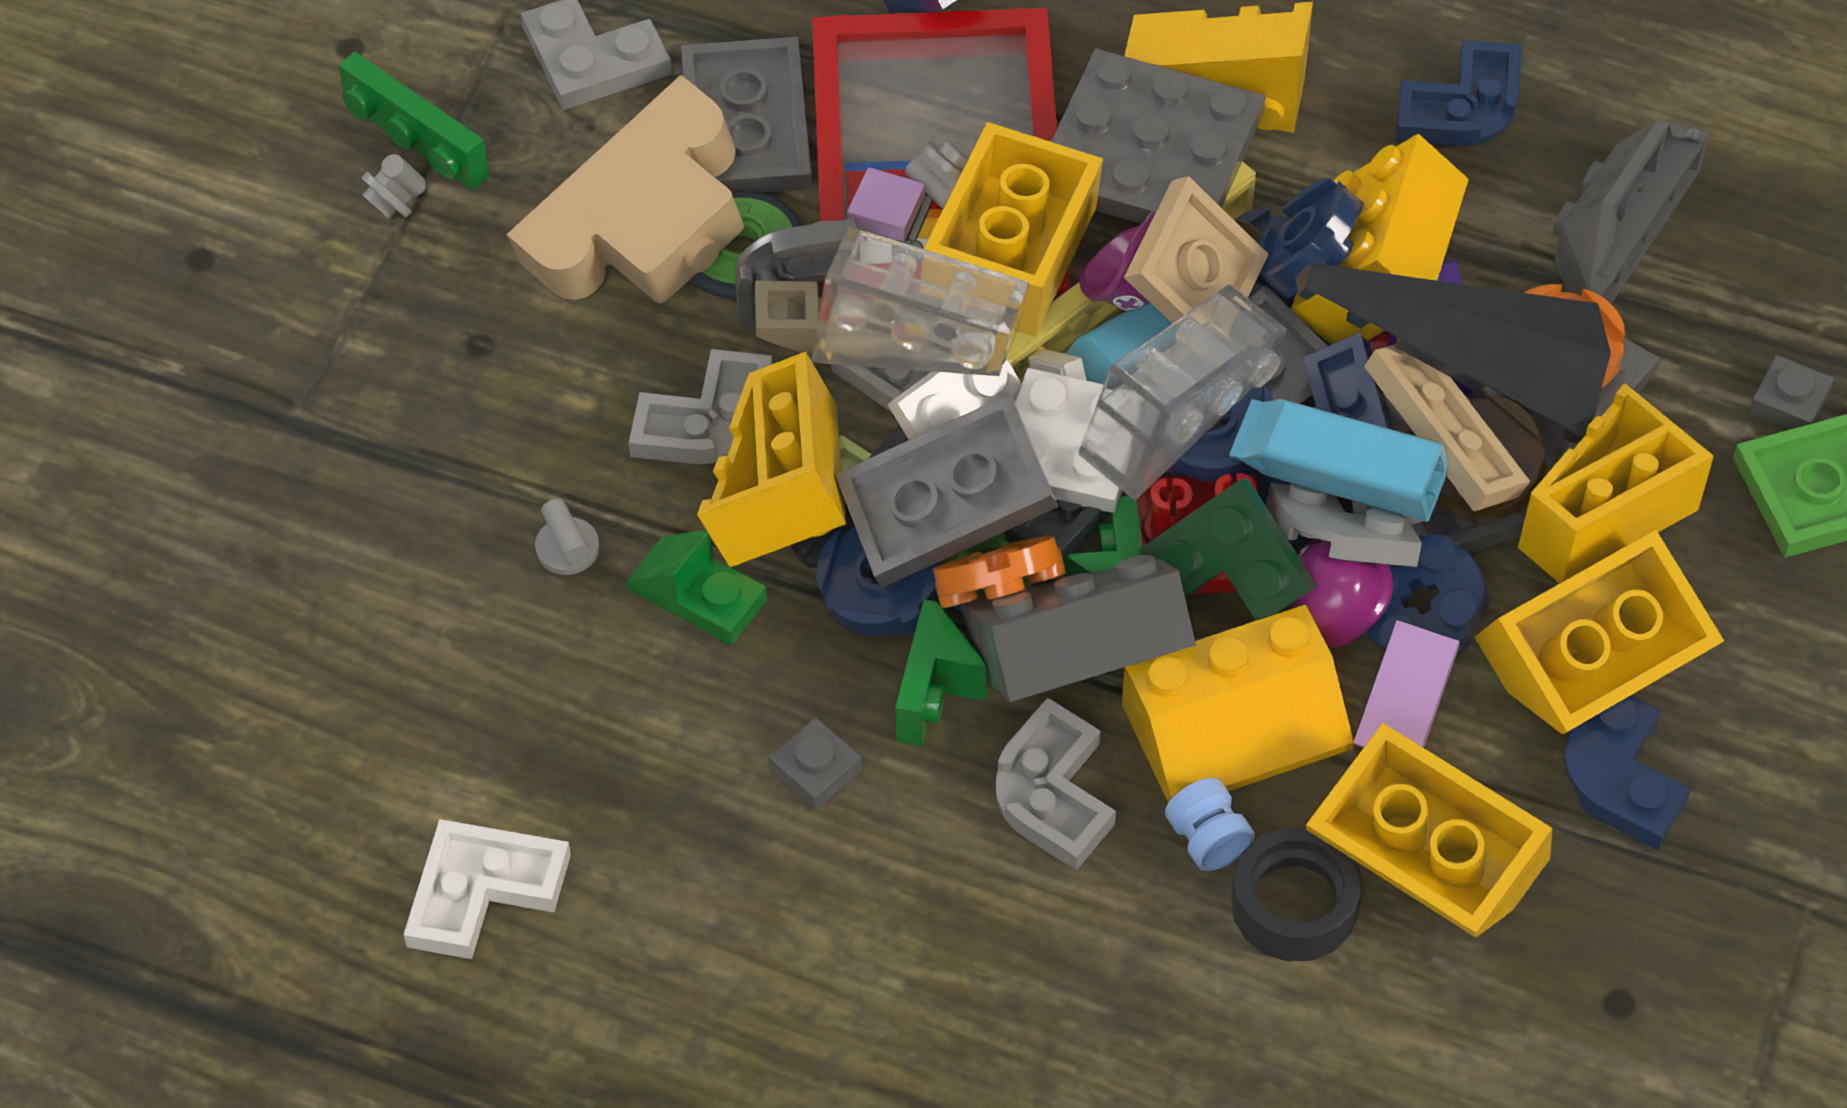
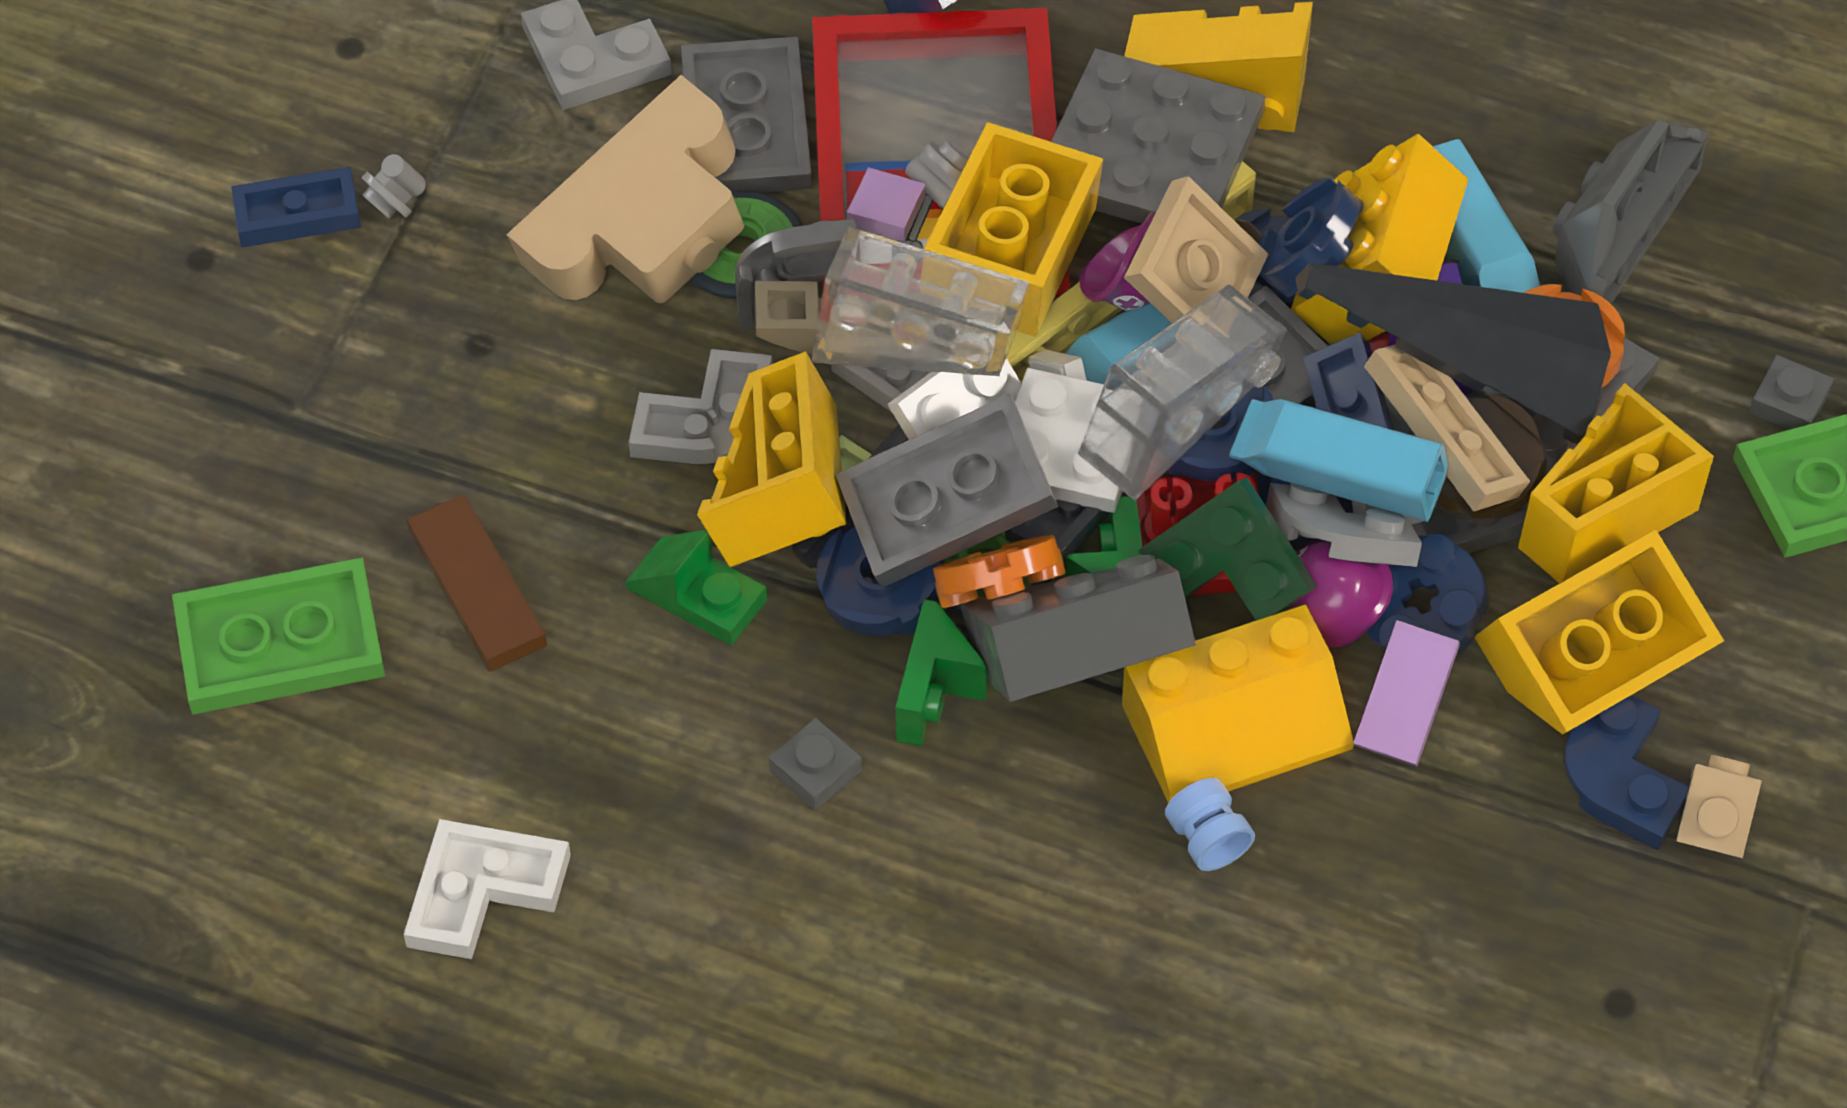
green plate [338,51,489,191] -> none
light grey plate [535,499,599,575] -> none
light grey plate [996,697,1116,871] -> none
black tyre [1231,827,1362,962] -> none
yellow slope [1306,723,1552,938] -> none
dark blue plate [1396,40,1521,146] -> none
none -> bright green plate [172,557,385,715]
none -> dark blue plate [231,167,361,248]
none -> reddish brown tile [407,494,547,672]
none -> medium azure piece [1433,139,1540,293]
none -> tan bracket [1676,755,1762,858]

